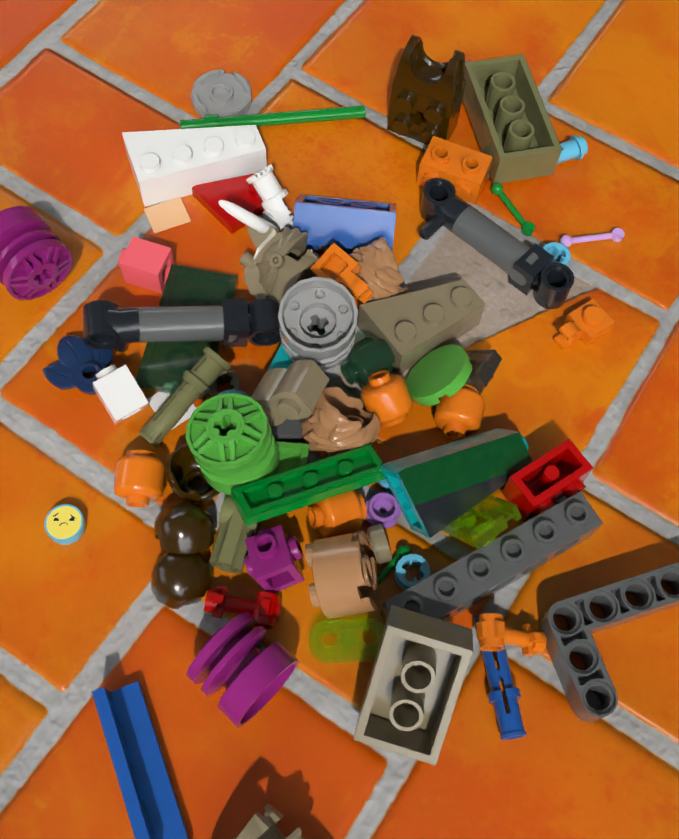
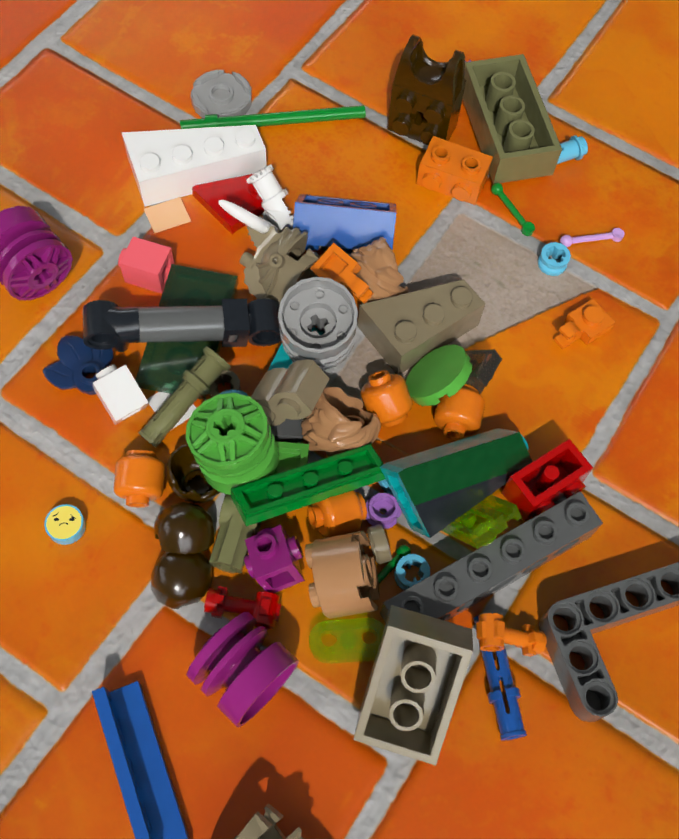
clear green head [340,336,395,388] -> none
black piece [419,178,574,309] -> none

